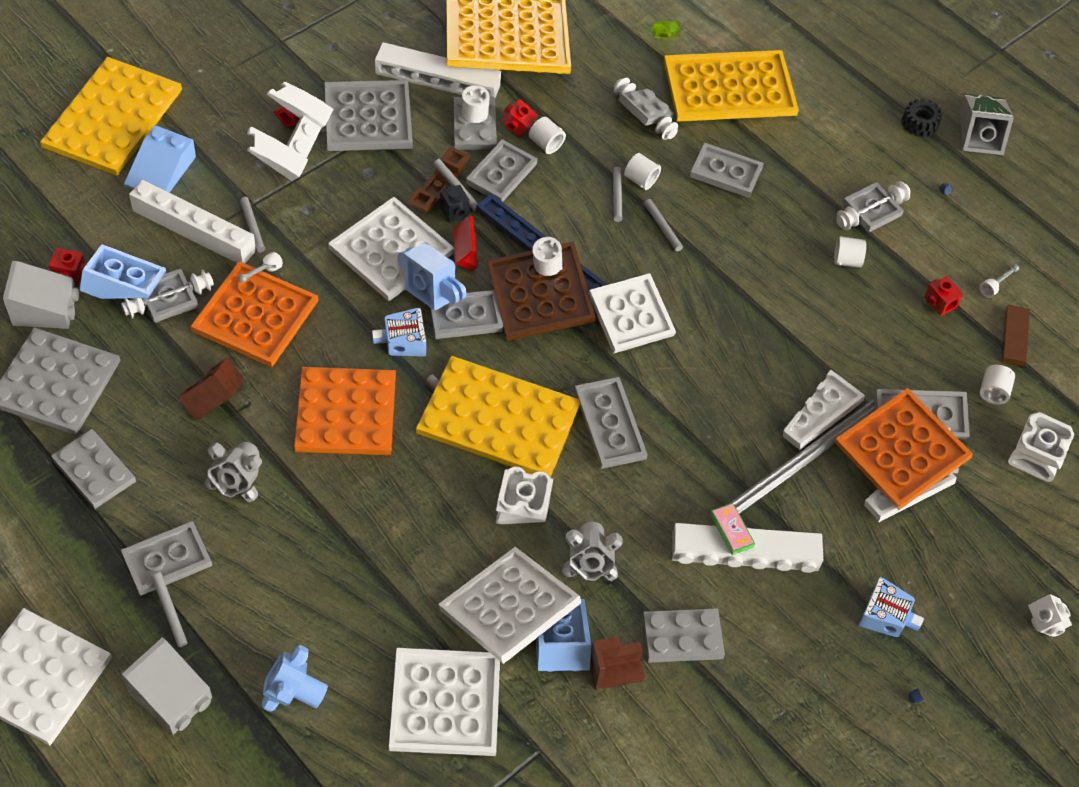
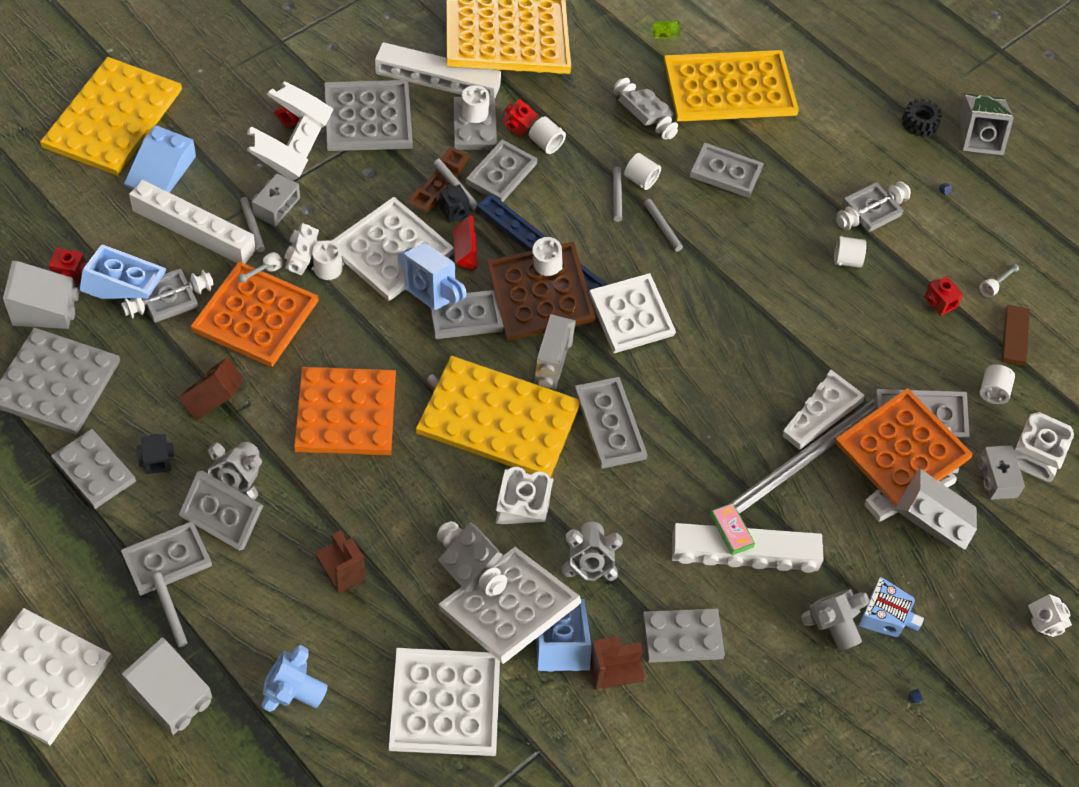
torso [372,308,426,357] -> none
none -> black brick [136,434,174,475]
none -> light grey plate [179,471,263,551]
none -> light grey brick [252,173,300,227]
none -> white brick [284,223,322,275]
none -> white piece [312,241,344,280]
none -> copper panel [316,530,365,594]
none -> light grey plate [437,522,507,596]
none -> light grey window [534,314,576,390]
none -> light grey piece [801,589,869,651]
none -> light grey slope [895,469,977,550]
none -> light grey brick [978,445,1025,500]

